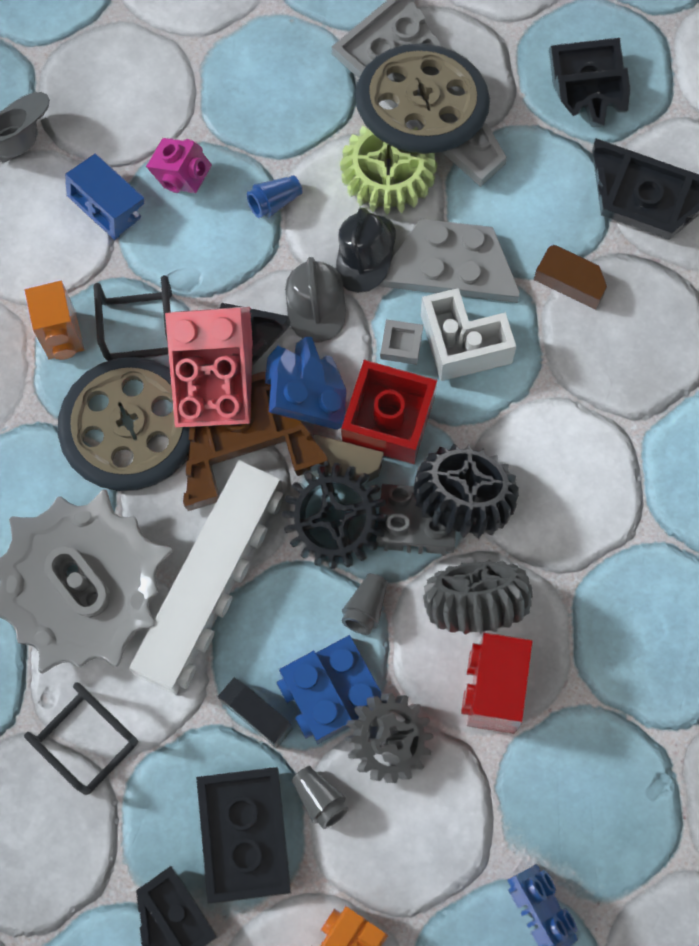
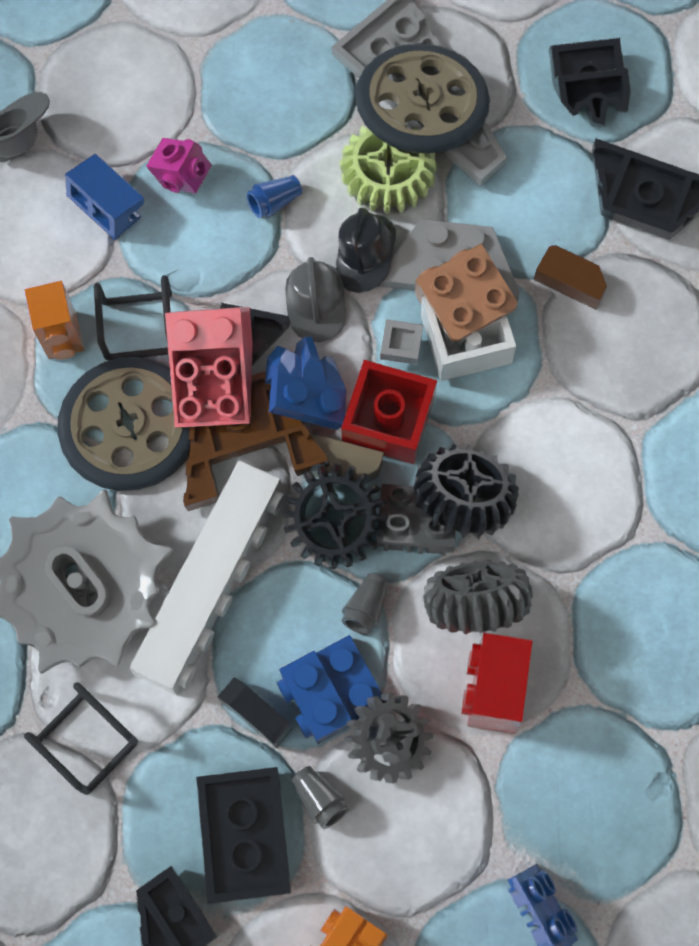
none -> nougat bracket [415,243,517,342]

